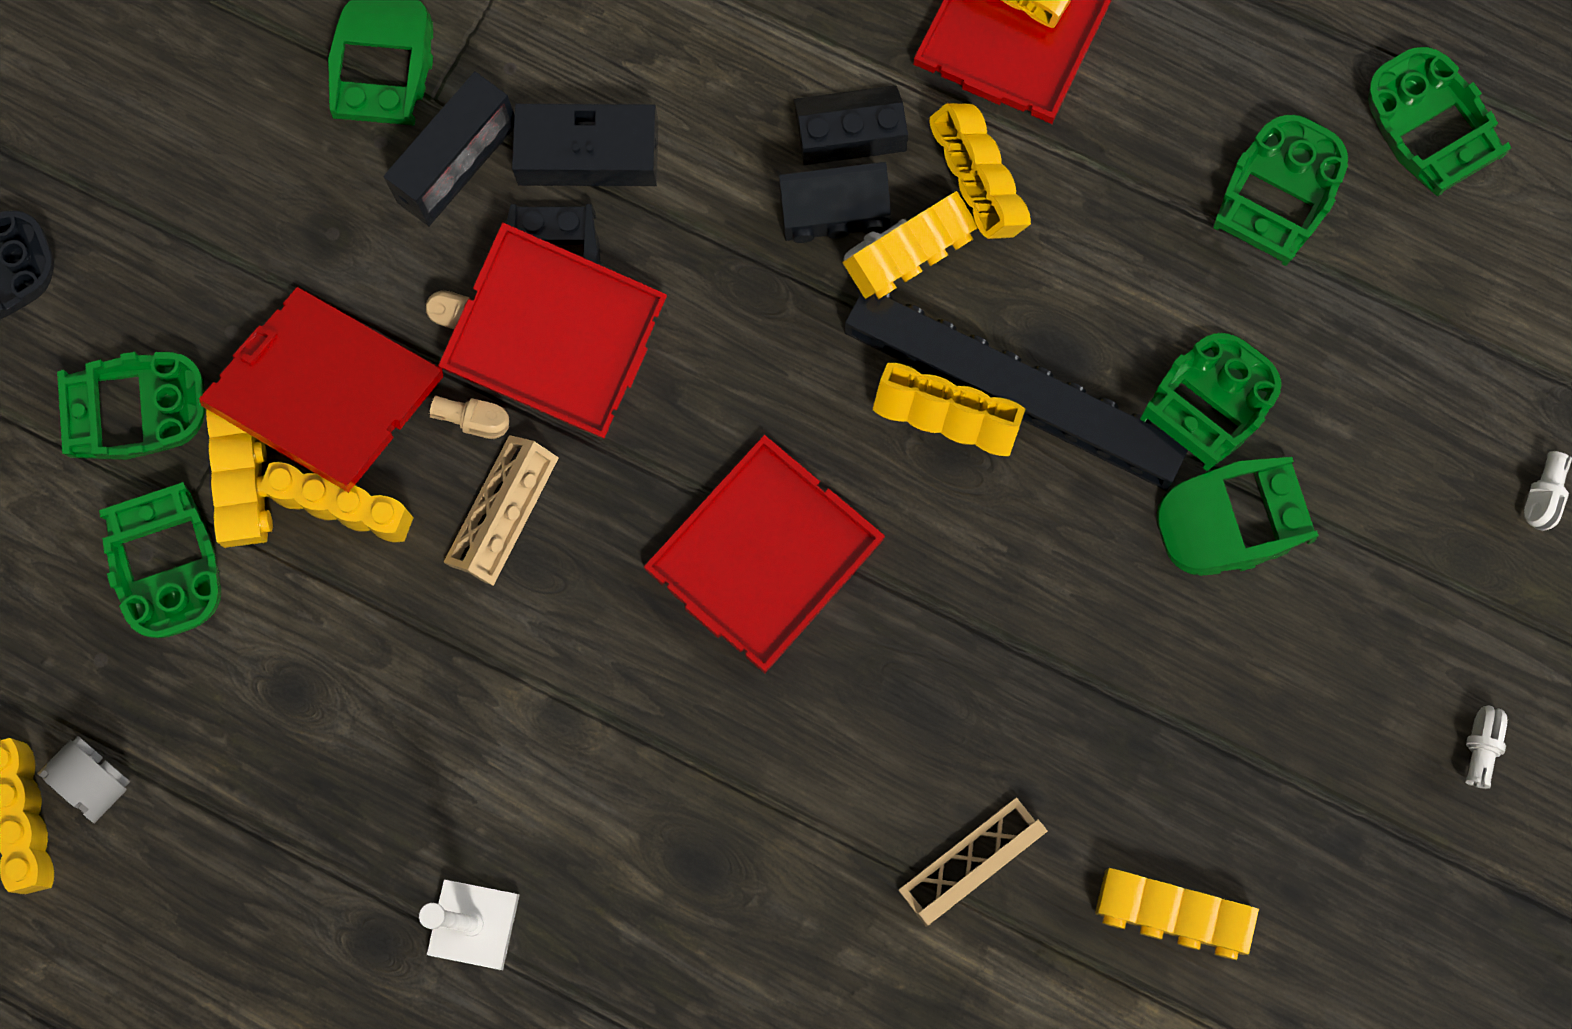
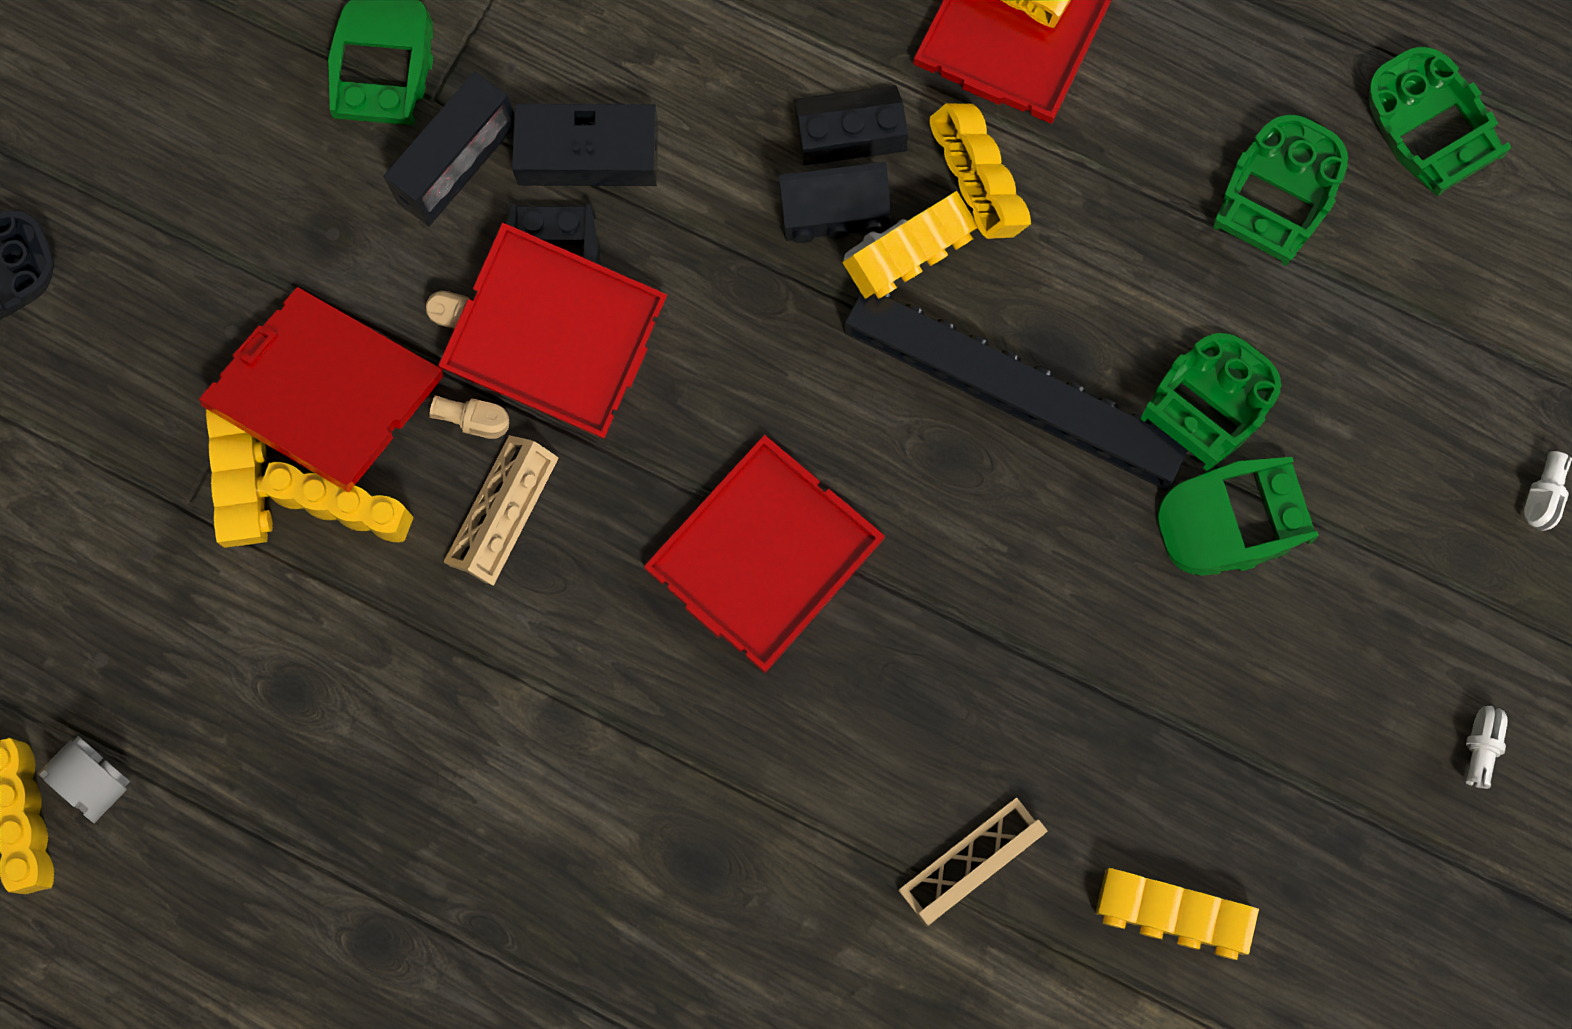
green slope [57,352,206,460] -> none
green slope [99,482,221,638] -> none
white tile [419,880,519,970] -> none
yellow brick [873,363,1025,456] -> none

